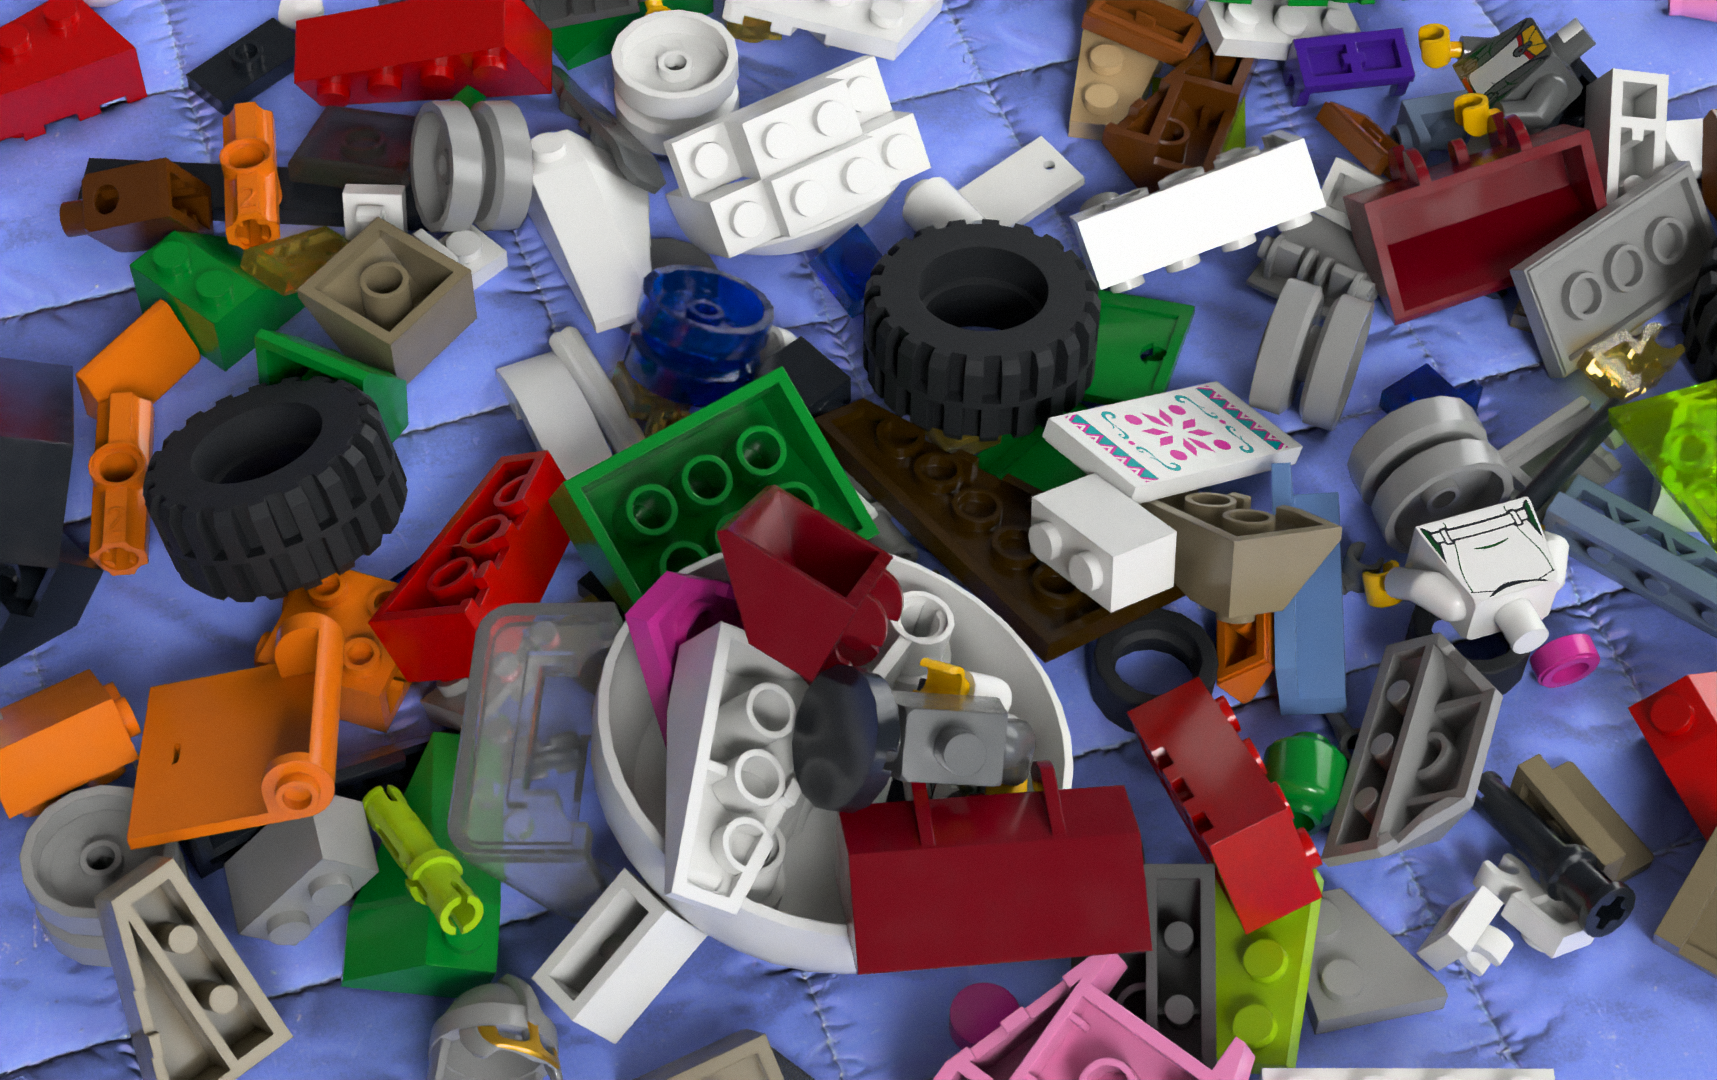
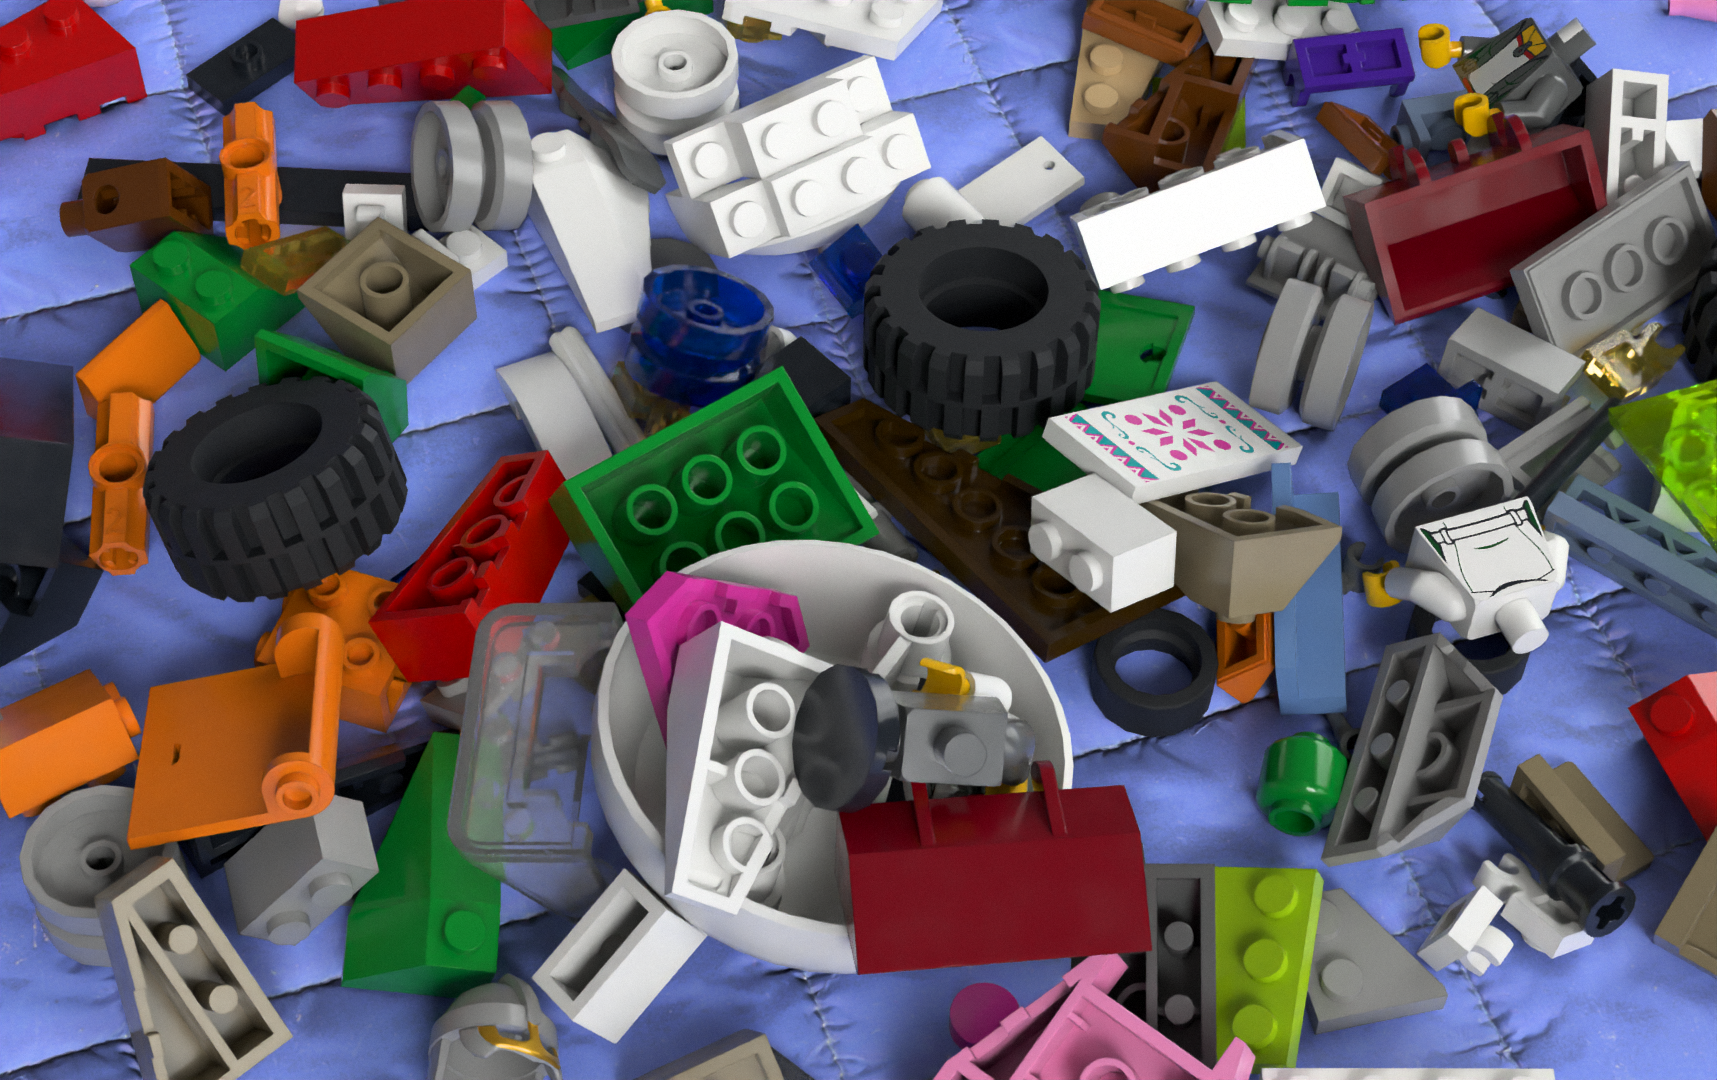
clear smoke tile [288,105,416,190] -> none
lime pin [362,785,484,935] -> none
dark red piece [716,484,904,686] -> none
red wedge [1127,676,1323,935] -> none
dark pink tile [1529,633,1600,688] -> none
none -> light grey hinge [1433,307,1586,432]

